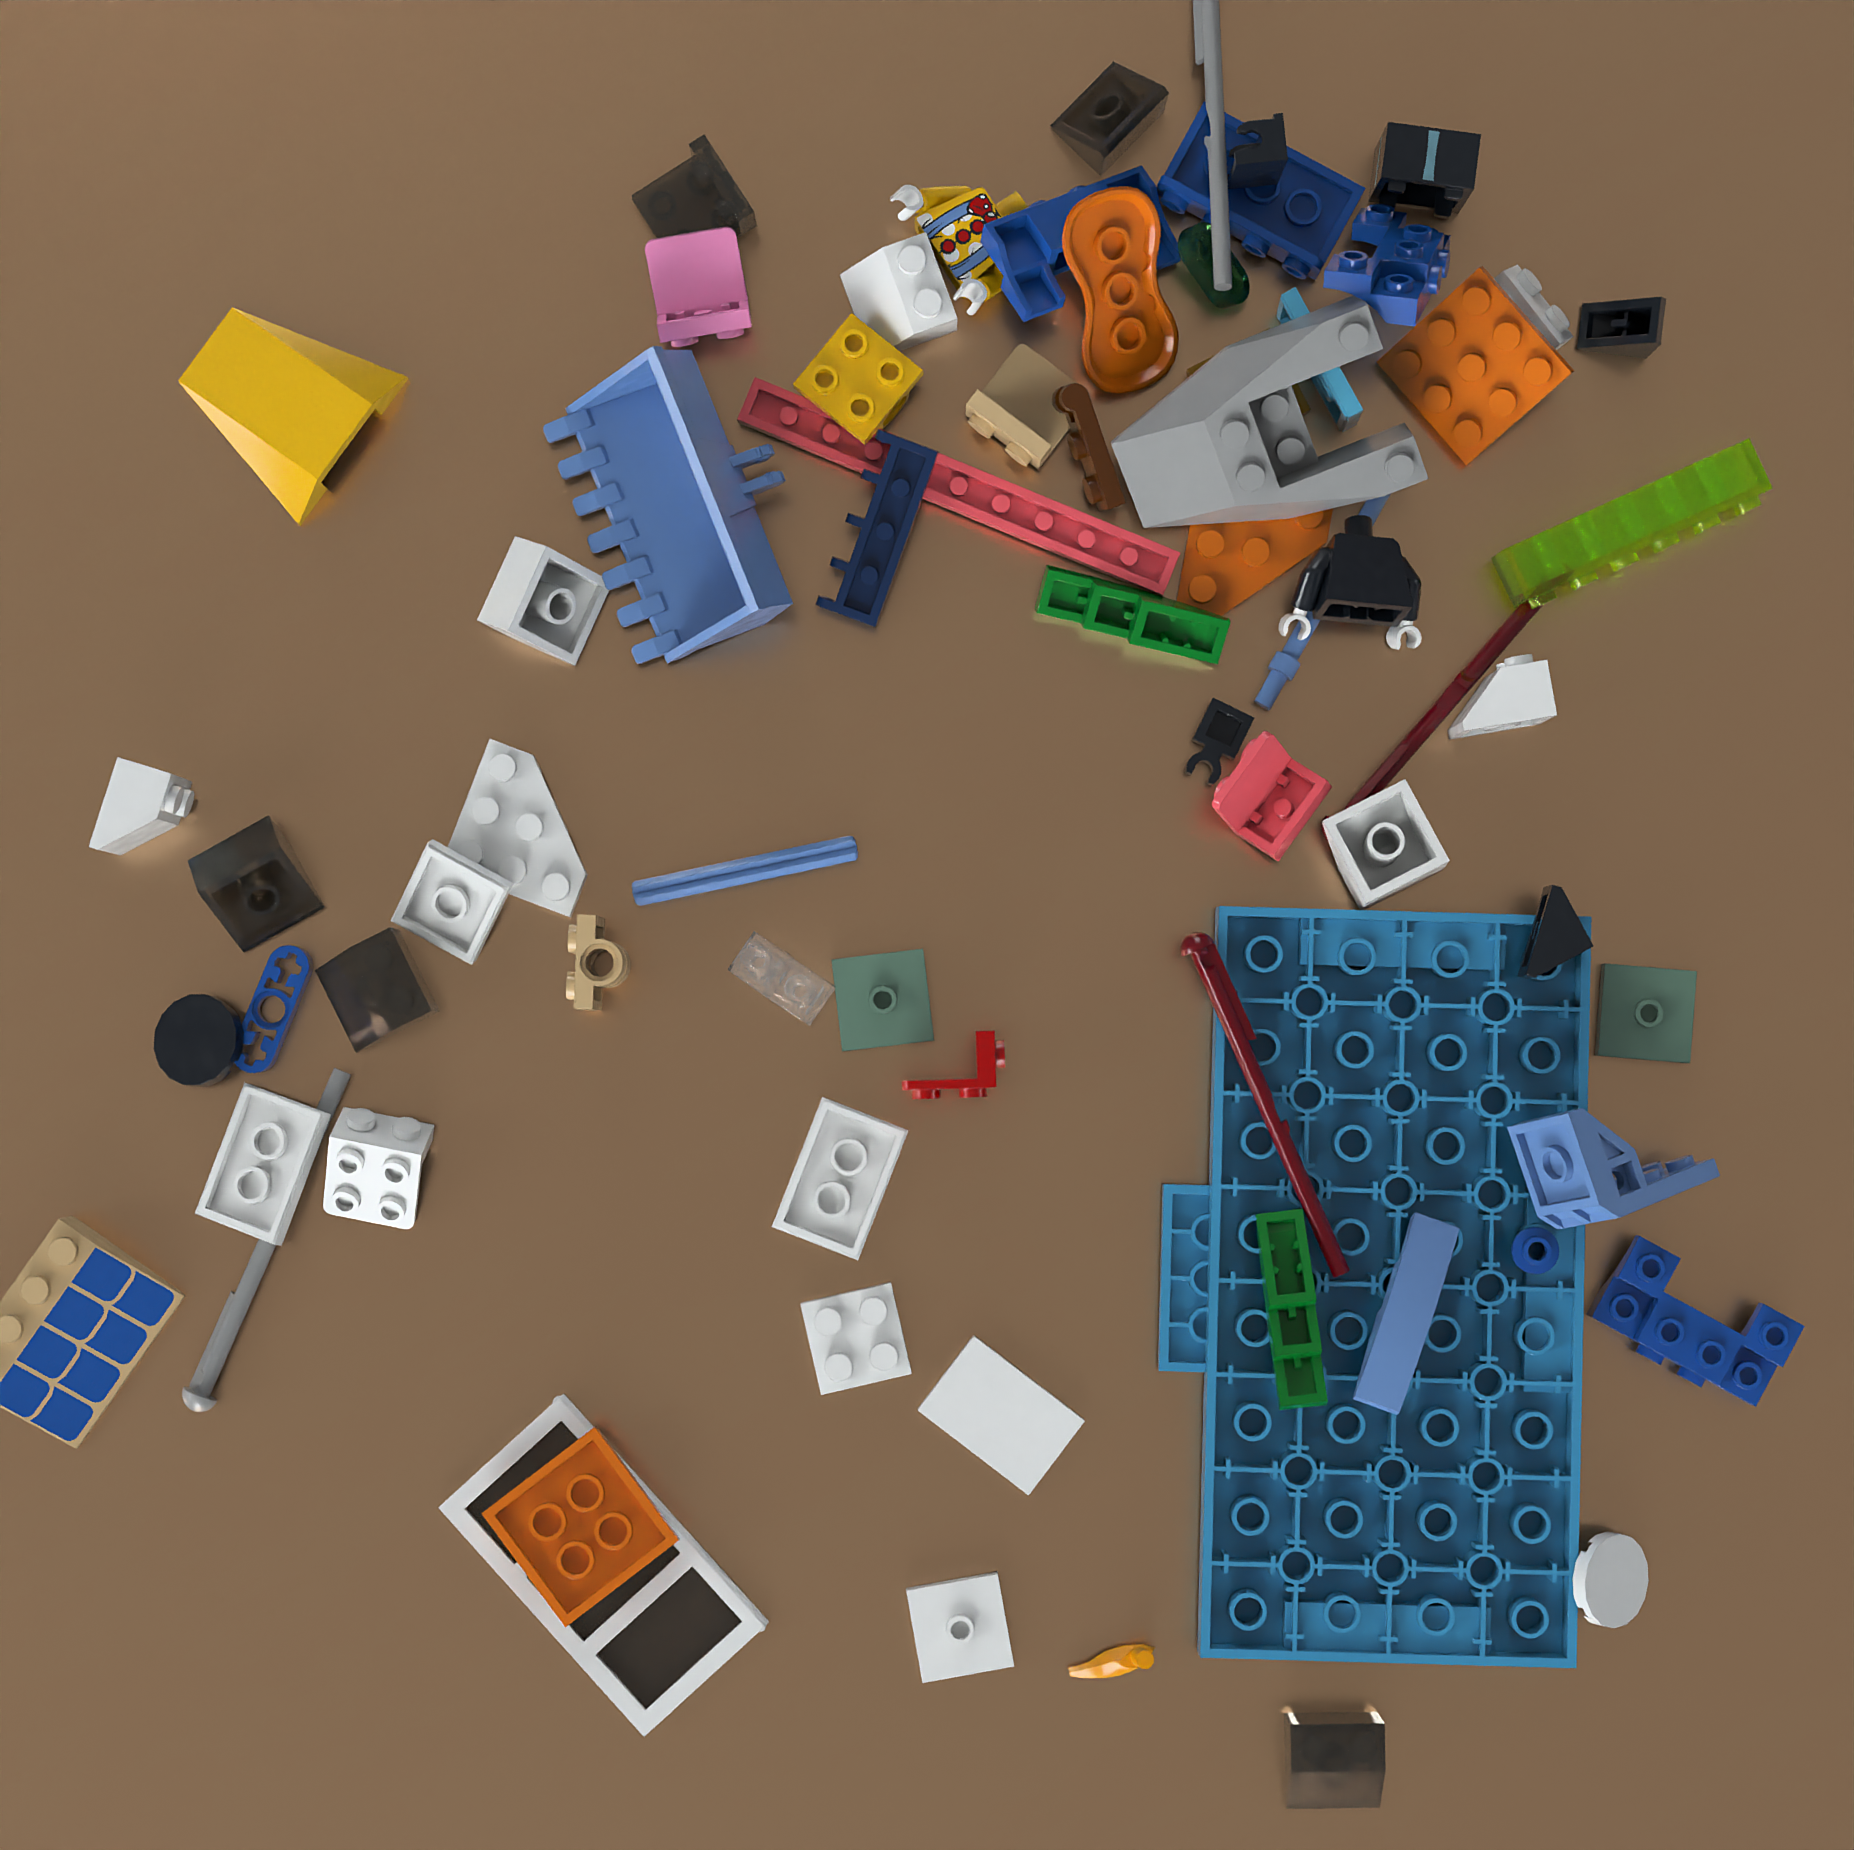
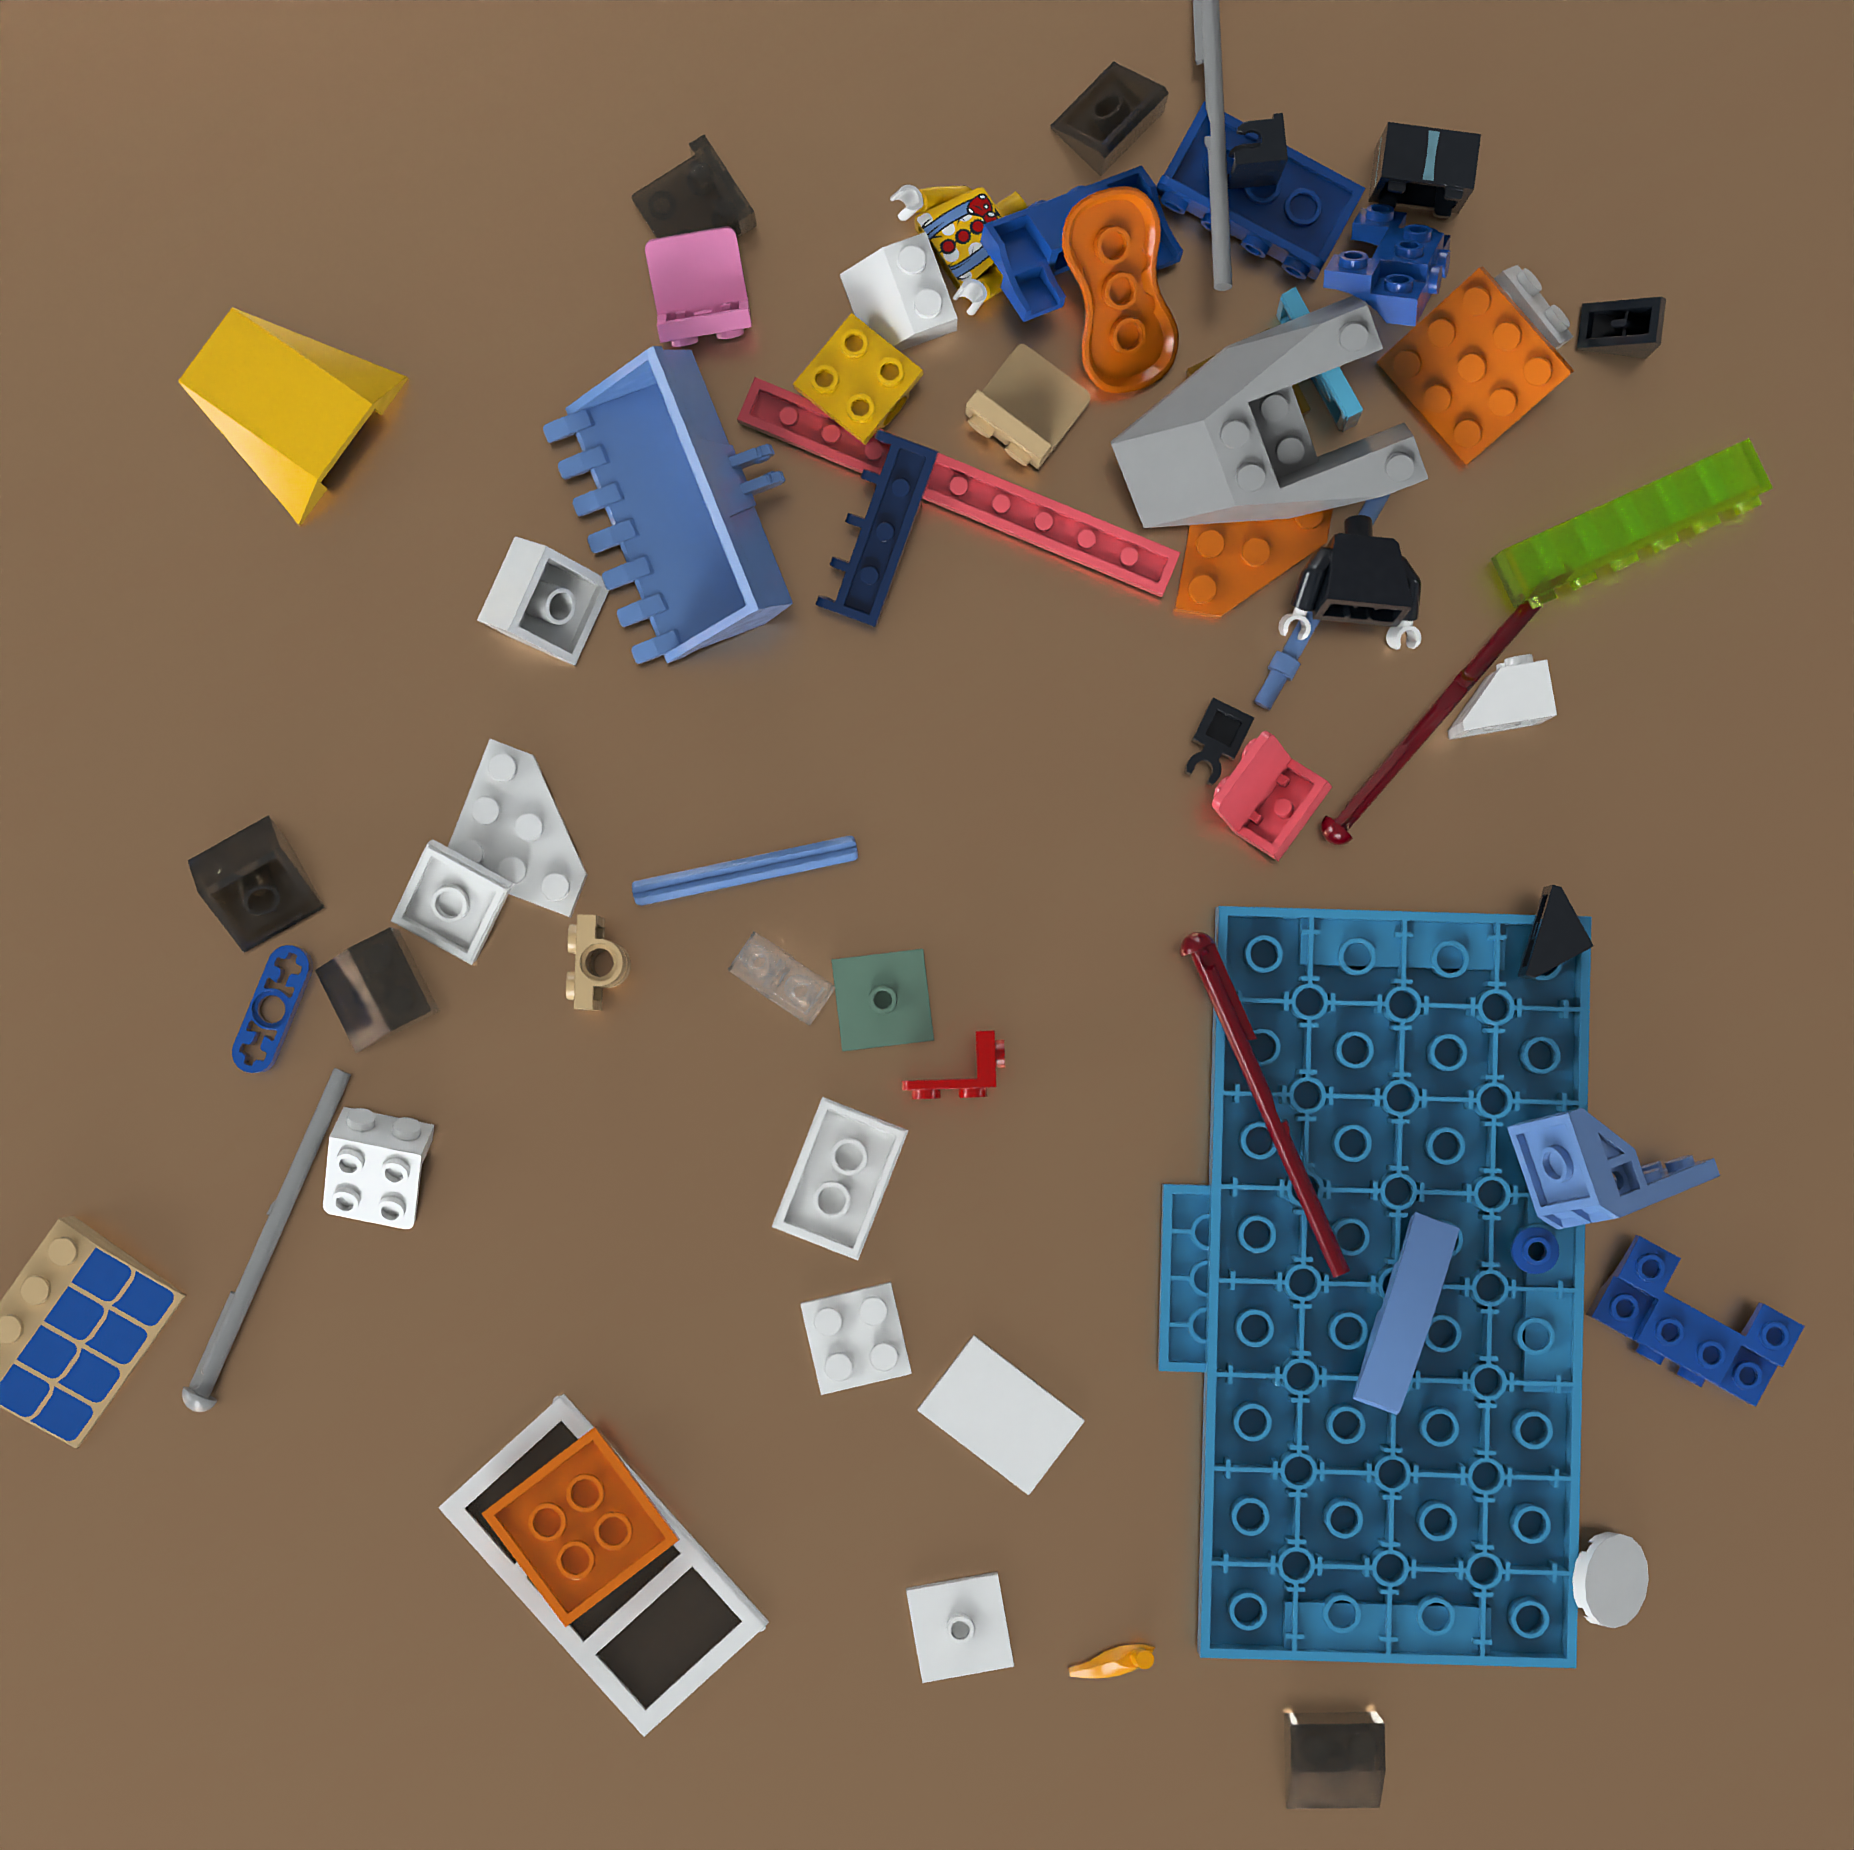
white slope [89,757,194,855] -> none
black tile [154,994,244,1087] -> none
white tile [195,1082,331,1246] -> none
green slope [1035,565,1231,664] -> none
reddish brown plate [1052,383,1126,511] -> none
clear green plate [1178,222,1250,309] -> none
green slope [1255,1209,1328,1410] -> none
white slope [1322,779,1450,910] -> none
sand green plate [1595,963,1697,1063] -> none

